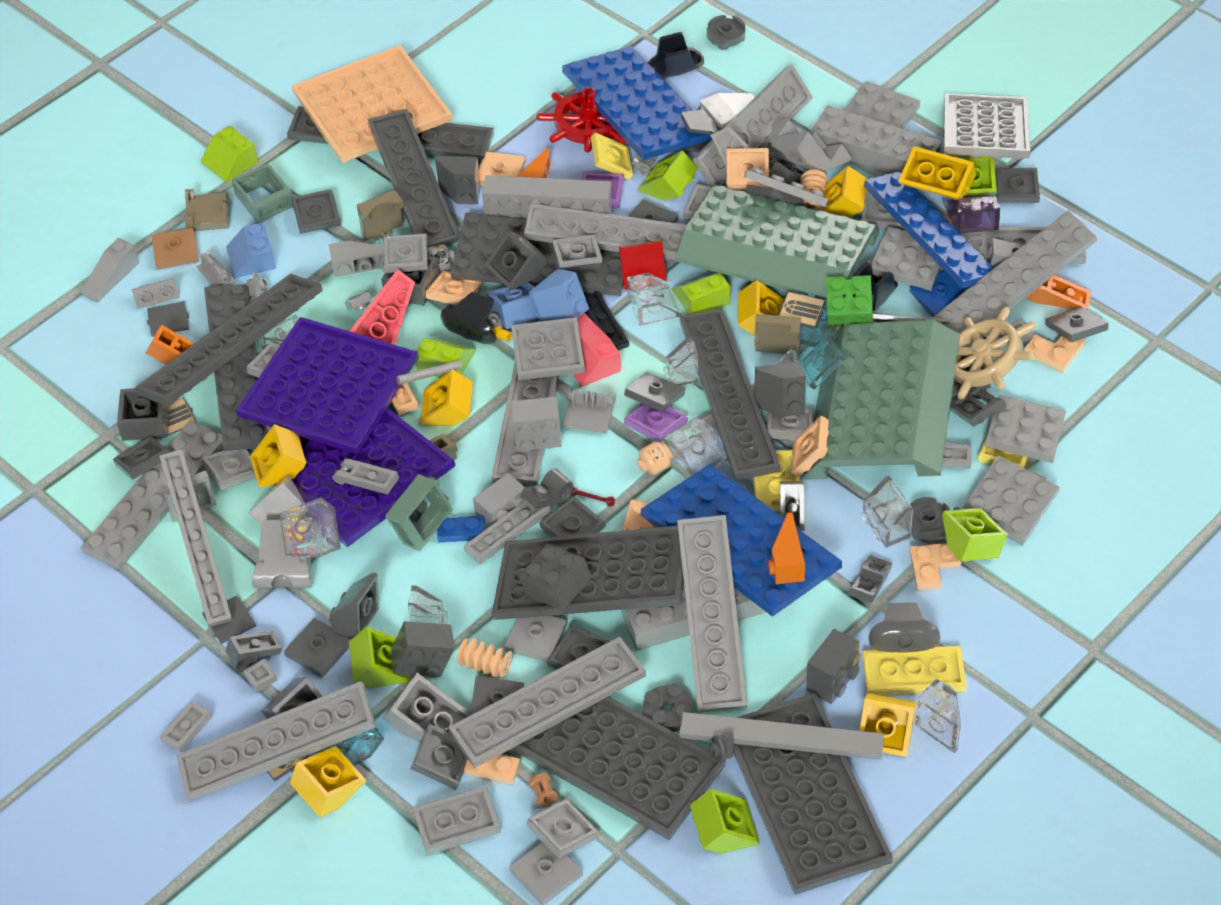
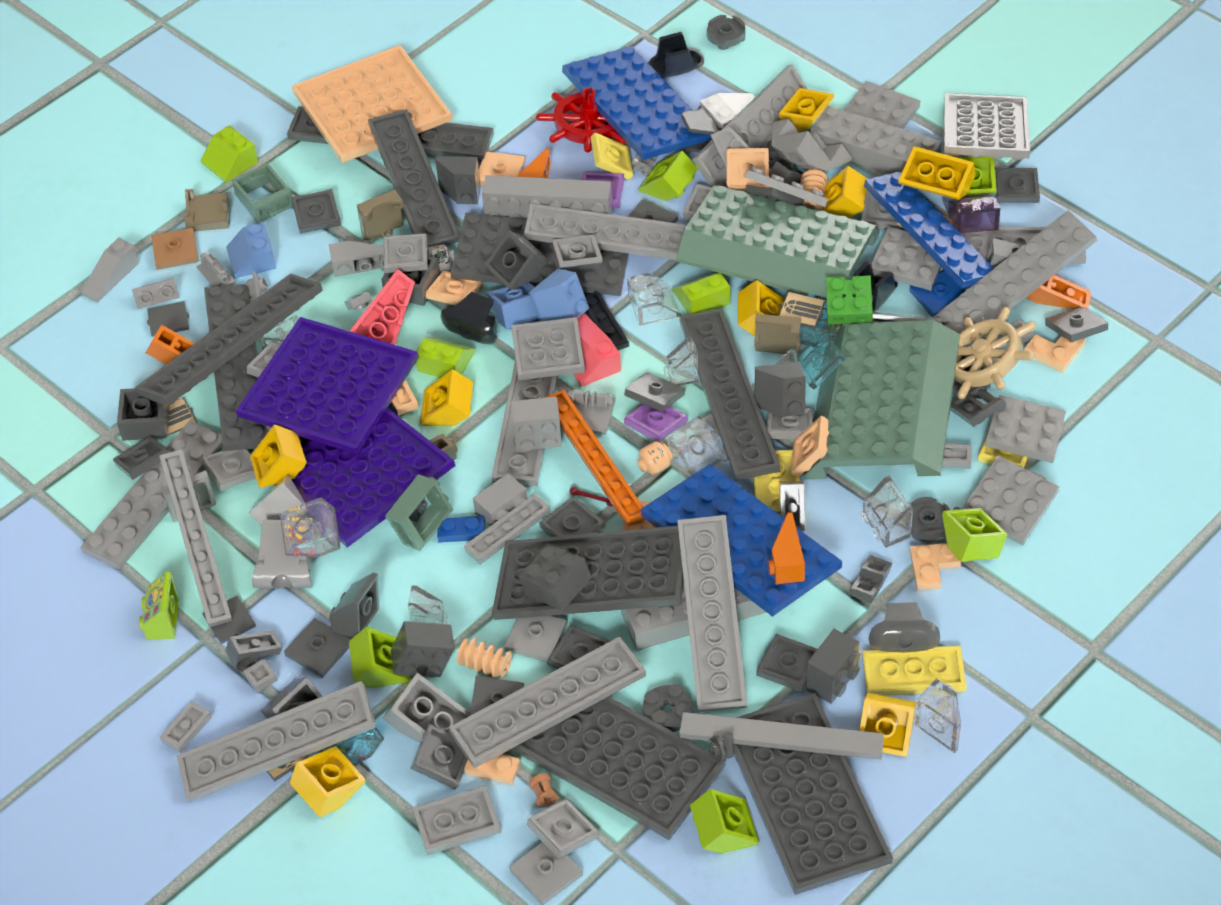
light grey plate [332,458,399,495] -> none
light grey bar [396,360,462,385] -> none
arm [487,313,513,342] -> none
dark grey plate [521,468,574,509] -> none
red tile [619,240,667,290] -> none
none -> lime slope [139,571,179,640]
none -> orange tile [544,389,646,528]
none -> dark grey plate [756,634,817,692]
none -> yellow slope [779,88,834,133]

